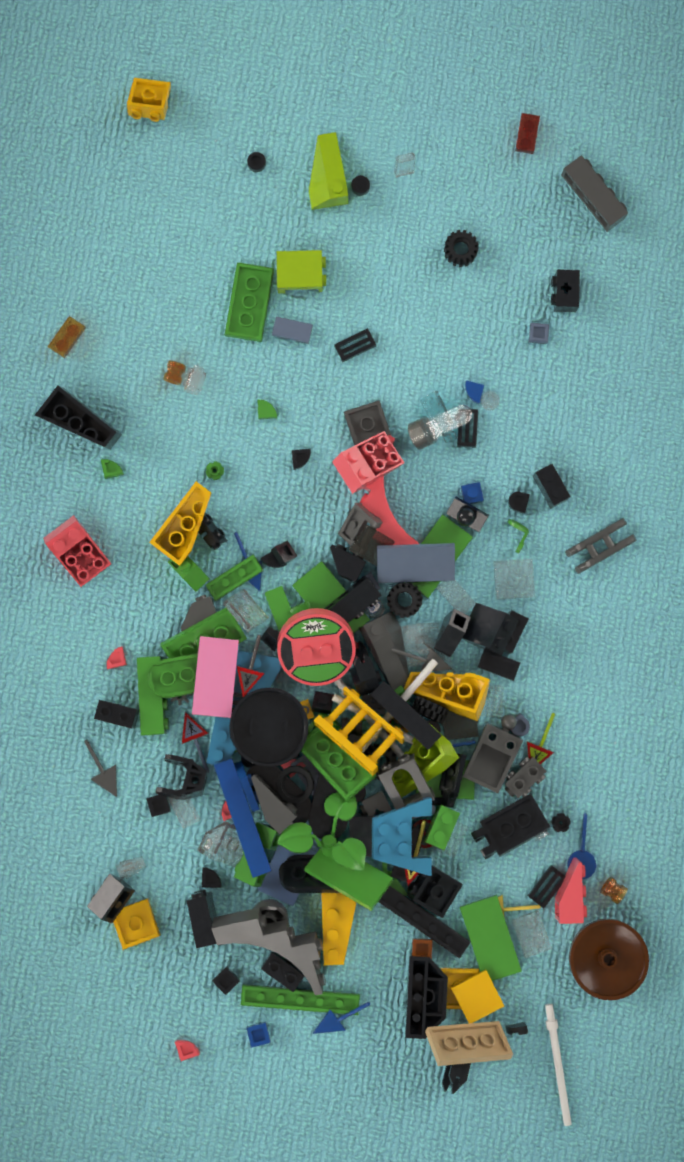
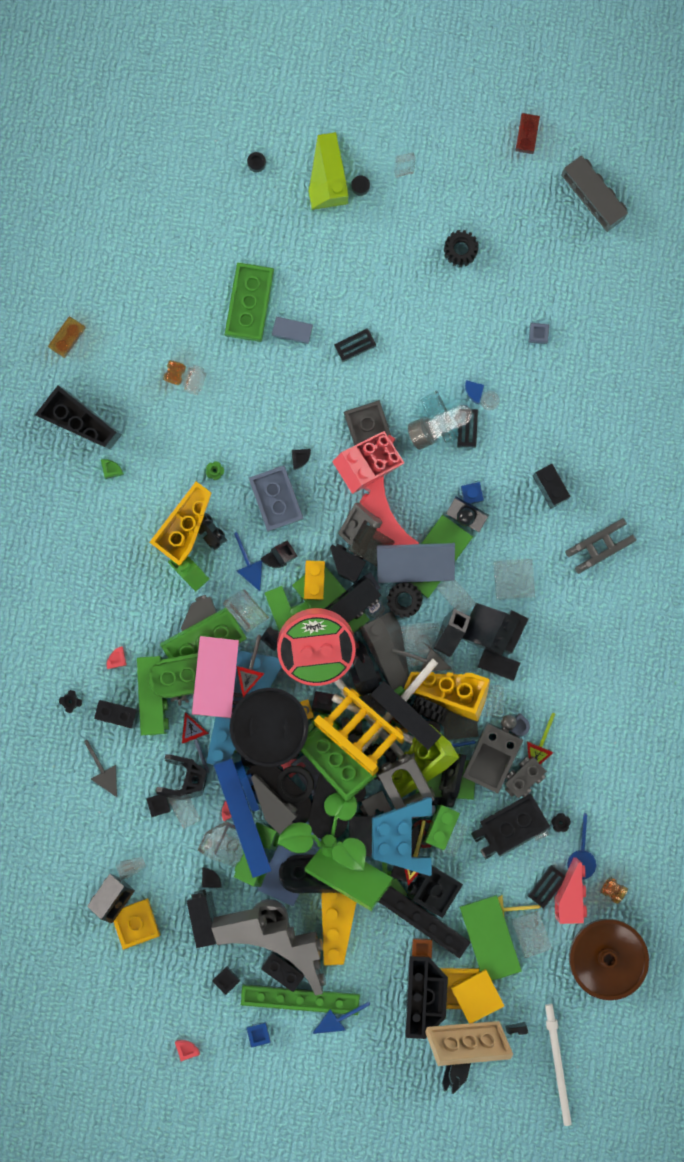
coral slope [43,515,111,587] -> none
yellow plate [127,77,171,122] -> none
bright green tile [205,554,264,601] -> none
bright green tile [257,400,277,419] -> none
lime panel [276,250,326,294] -> none
bright green piece [507,519,529,554] -> none
black tile [508,492,530,513] -> none
black brick [551,269,580,312] -> none
none -> black plate [59,690,82,713]
none -> sand blue plate [249,465,303,532]
none -> yellow plate [304,560,325,600]

